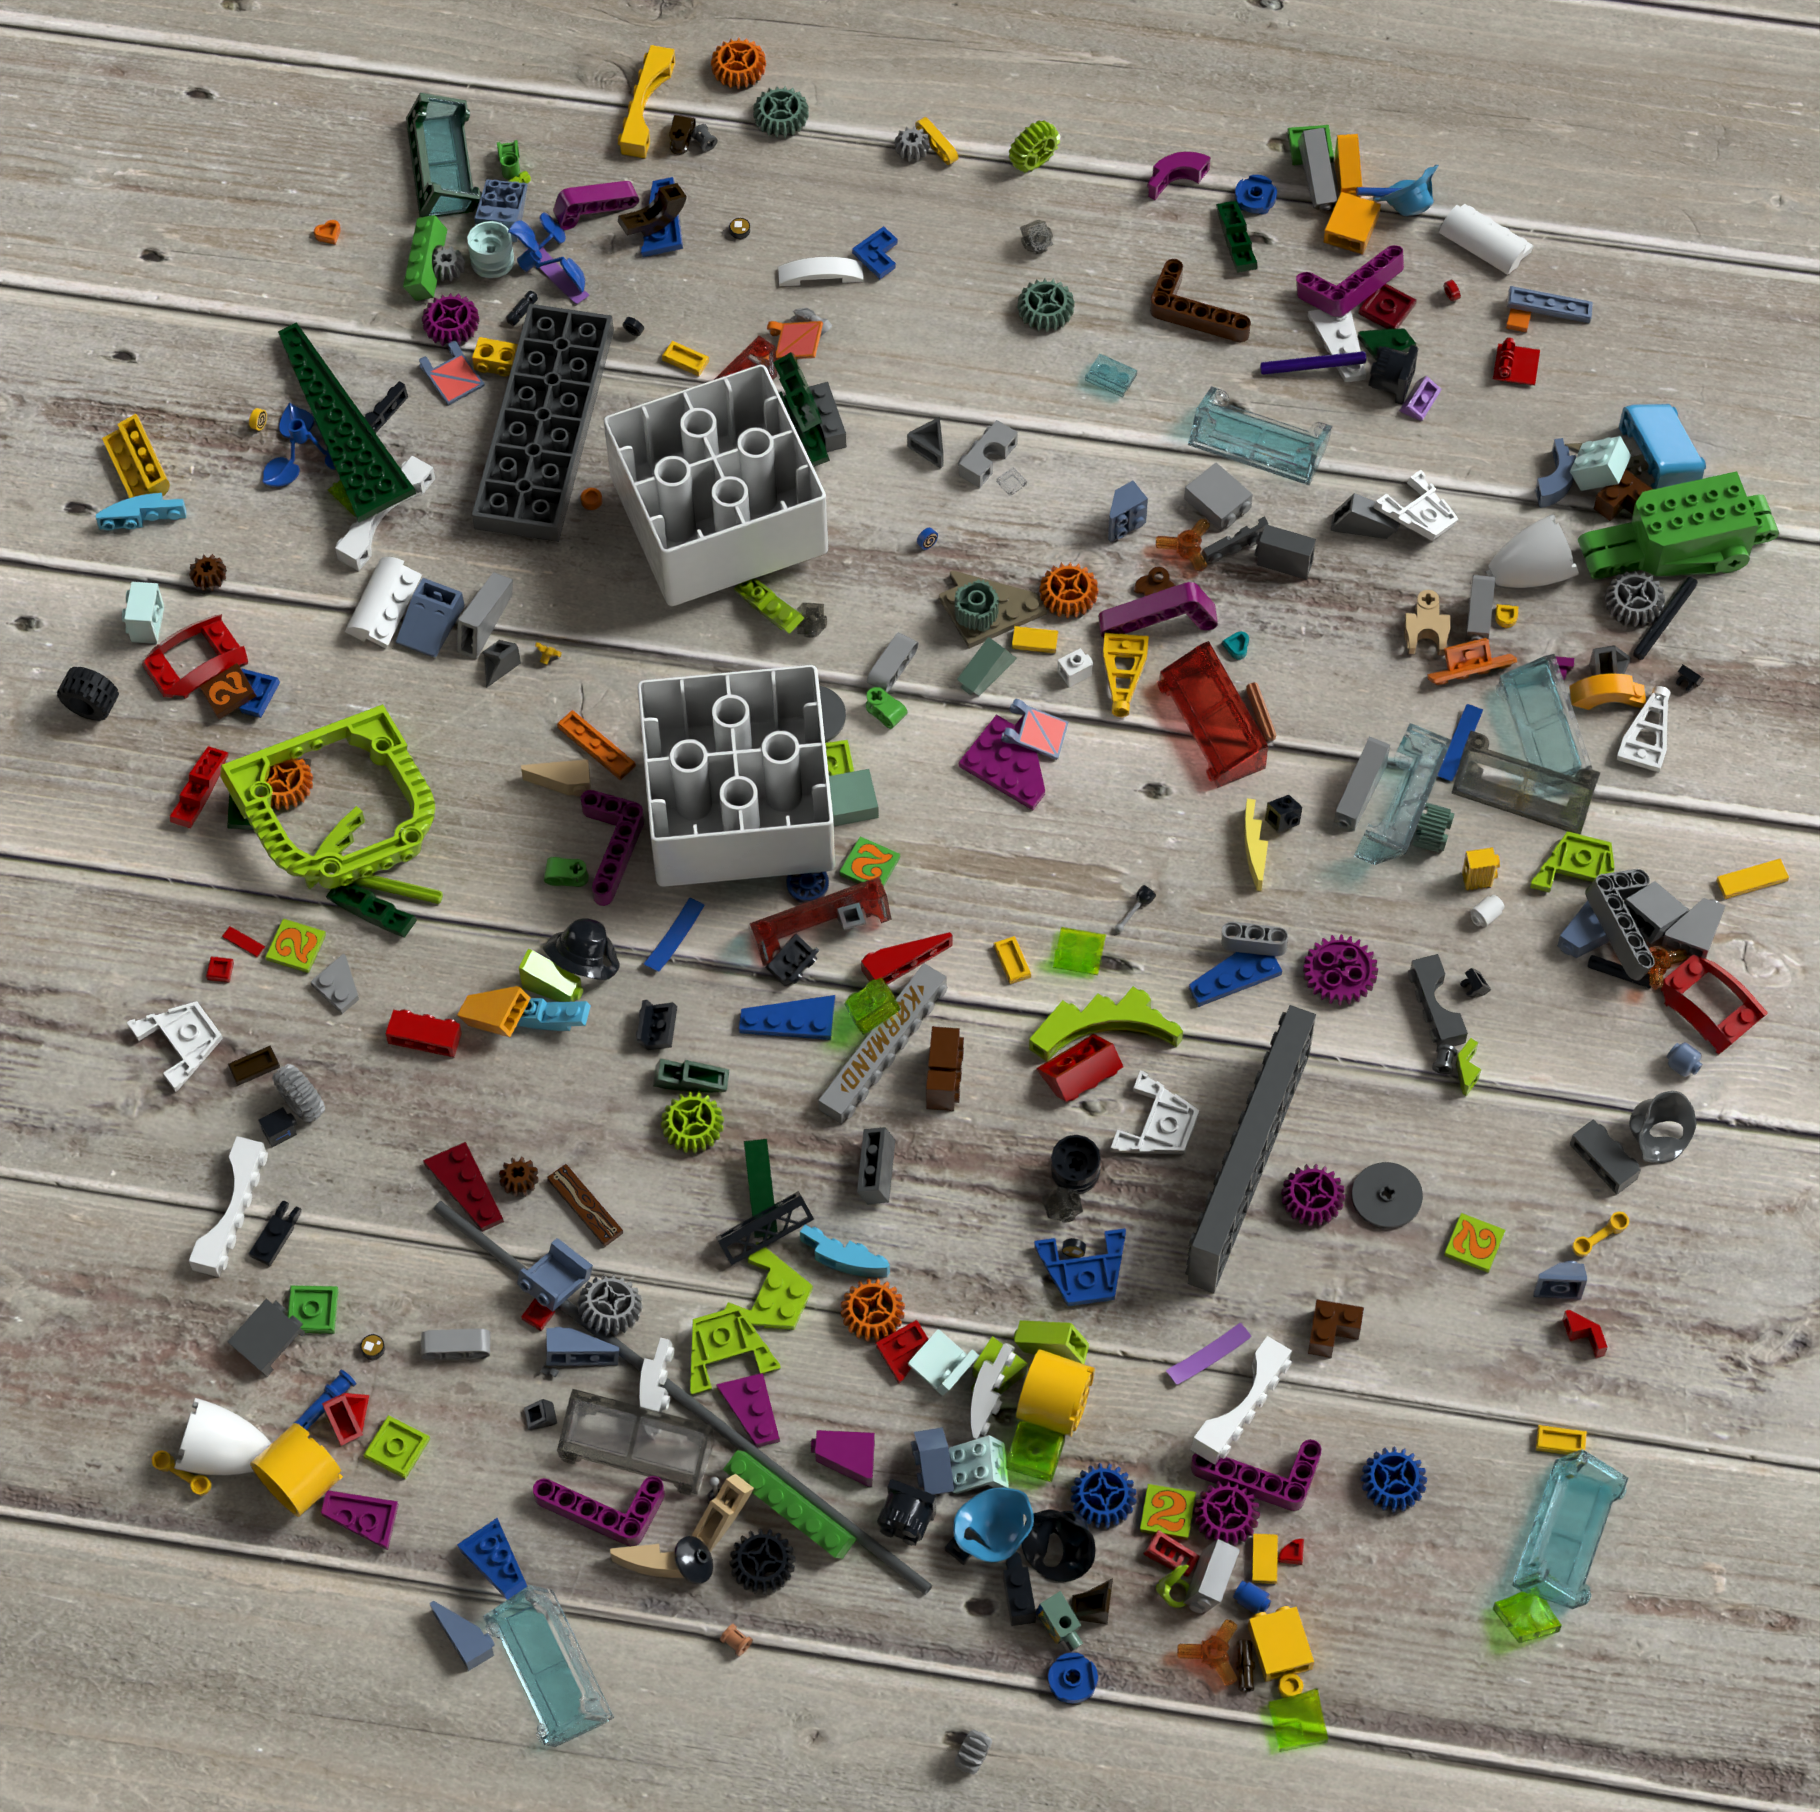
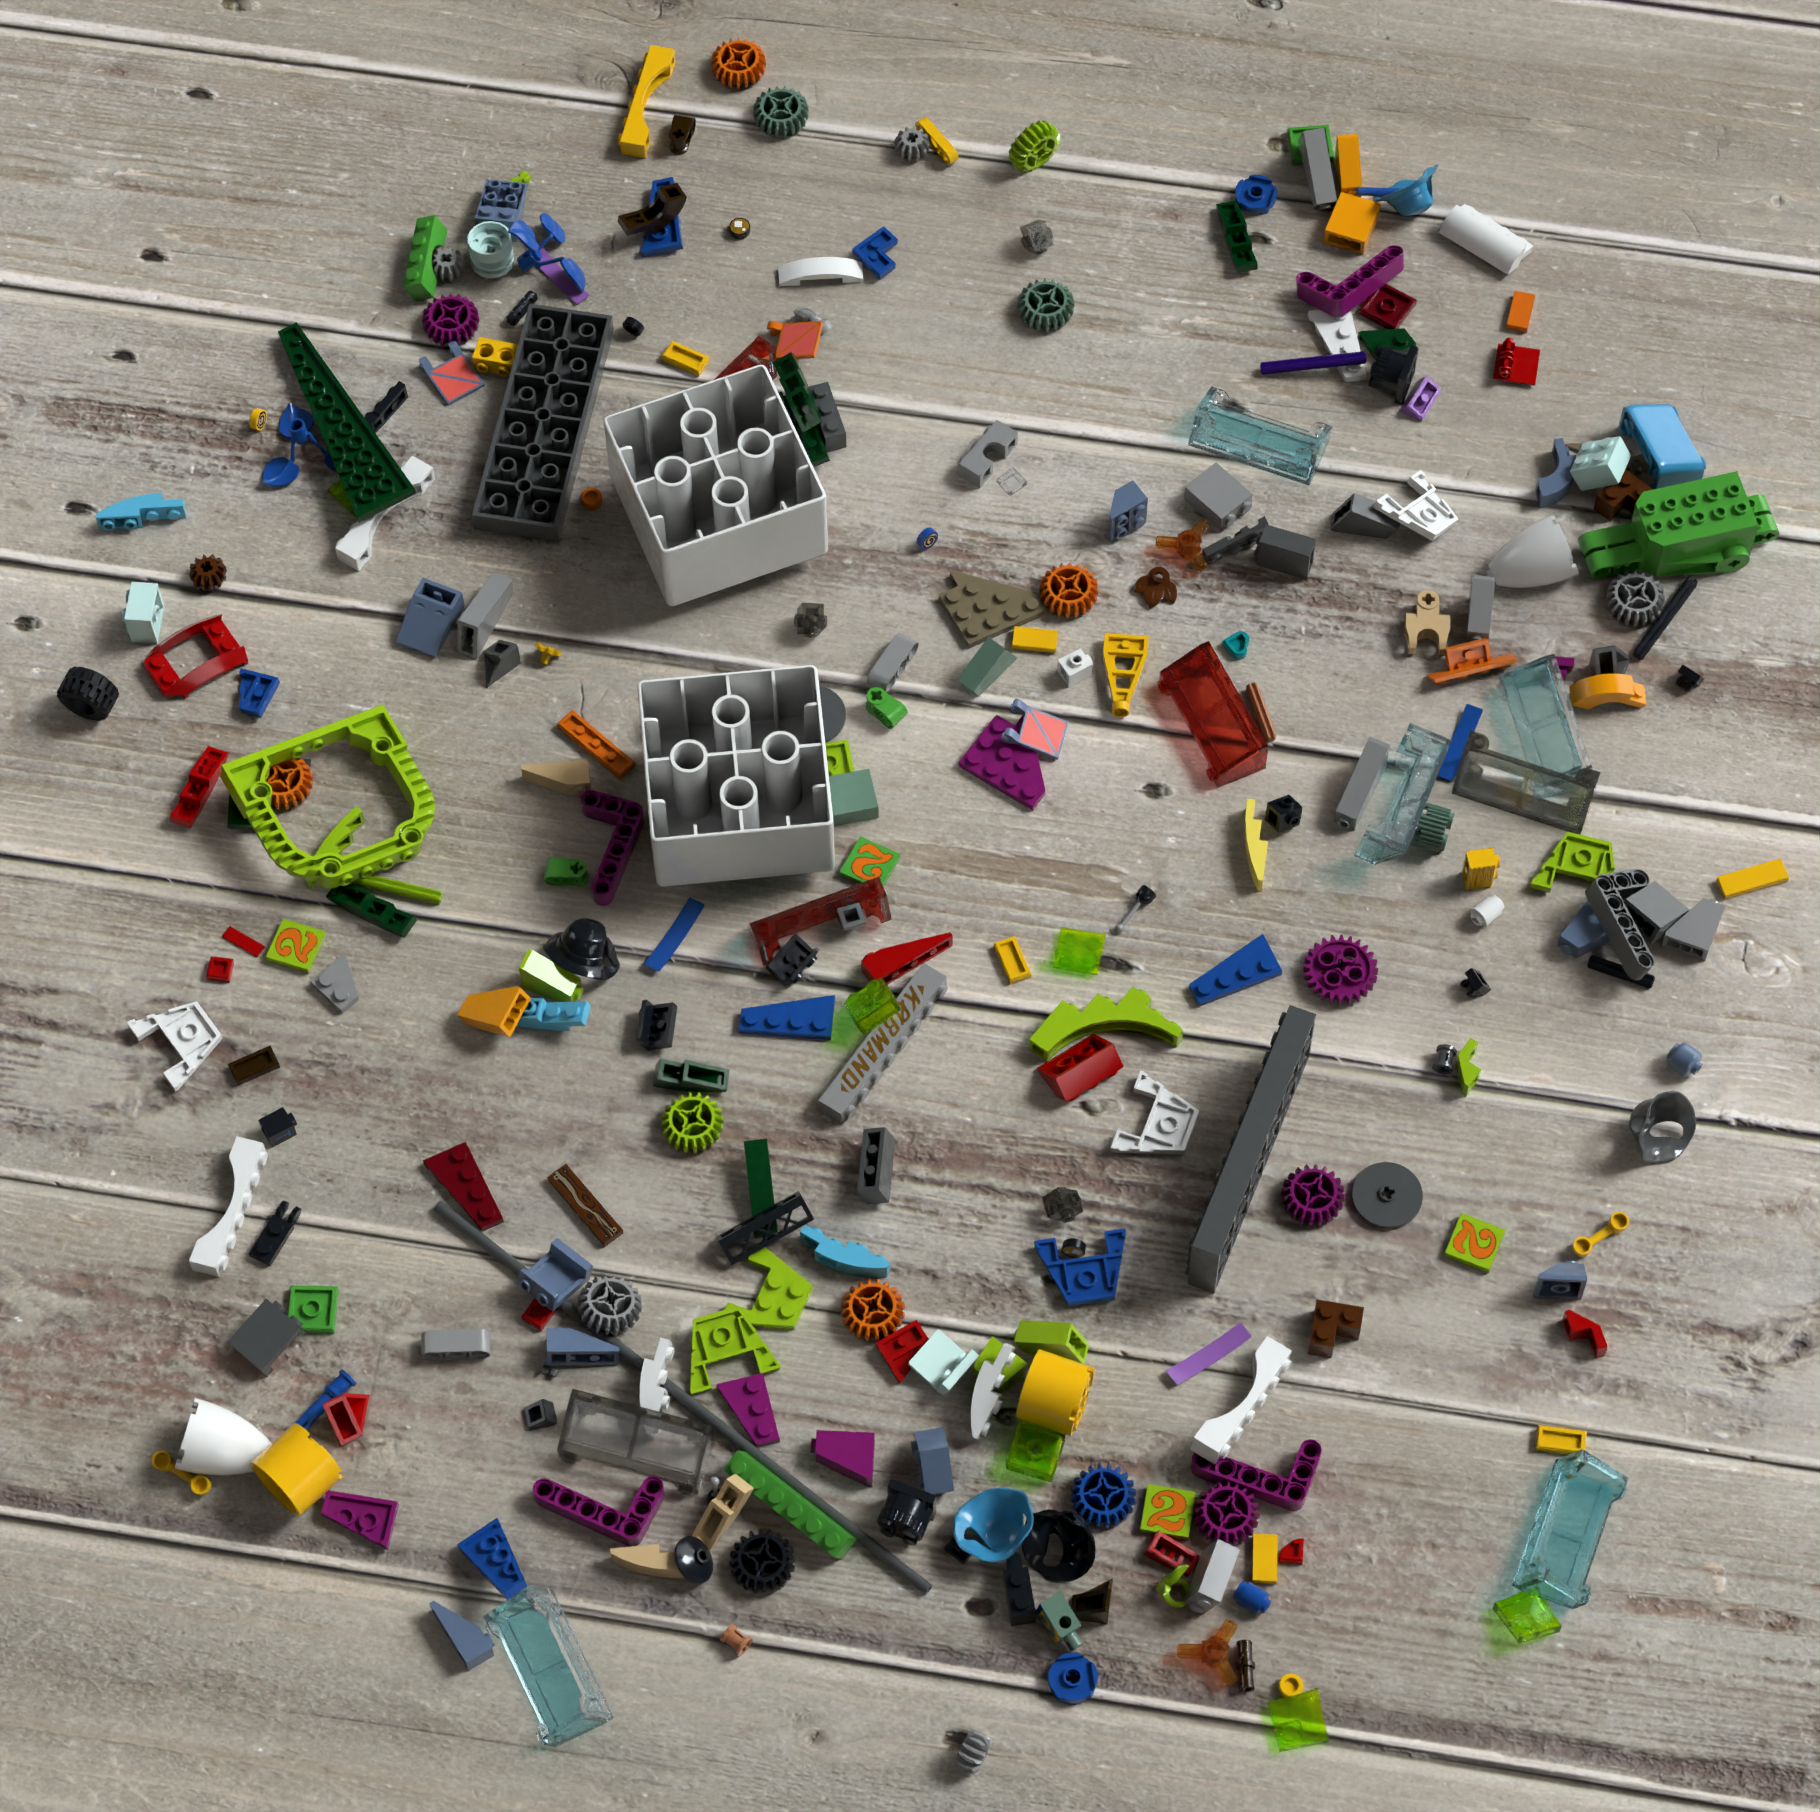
yellow brick [102,414,170,498] -> none
reddish brown tile [200,663,257,720] -> none
light grey gear [272,1064,325,1123] -> none
orange tile [314,220,341,245] -> none
white brick [345,557,422,648] -> none
tile [360,1334,385,1360] -> none
lime tile [363,1415,430,1479] -> none
red brick [385,1009,462,1058] -> none
windscreen [406,93,482,217] -> none
bright green piece [497,140,520,180] -> none
reddish brown gear [499,1156,539,1197] -> none
magenta beam [553,181,640,230] -> none
dark grey bush [691,124,718,152] -> none
lime slope [734,578,804,634] -> none
dark blue wheel [786,871,829,903] -> none
dark grey slope [907,417,944,468] -> none
reddish brown piece [926,1026,964,1111] -> none
light aqua bracket [949,1435,1009,1494] -> none
sand green brick [955,579,999,631] -> none
black wheel [1051,1135,1101,1195] -> none
clear light blue plate [1085,354,1137,398] -> none
magenta beam [1098,582,1218,638] -> none
magenta arch [1147,152,1211,200] -> none
reddish brown beam [1150,259,1251,342] -> none
light grey beam [1221,922,1288,956] -> none
yellow brick [1248,1606,1314,1682] -> none
blue gear [1361,1446,1427,1512] -> none
dark grey arch [1408,954,1468,1046] -> none
red tile [1443,279,1461,302] -> none
yellow tile [1495,604,1519,628] -> none
sand blue tile [1507,286,1593,323] -> none
dark grey brick [1570,1119,1641,1195] -> none
white plate [1616,686,1670,773] -> none
clear orange bush [1647,946,1688,990] -> none
red wedge [1660,954,1768,1055] -> none

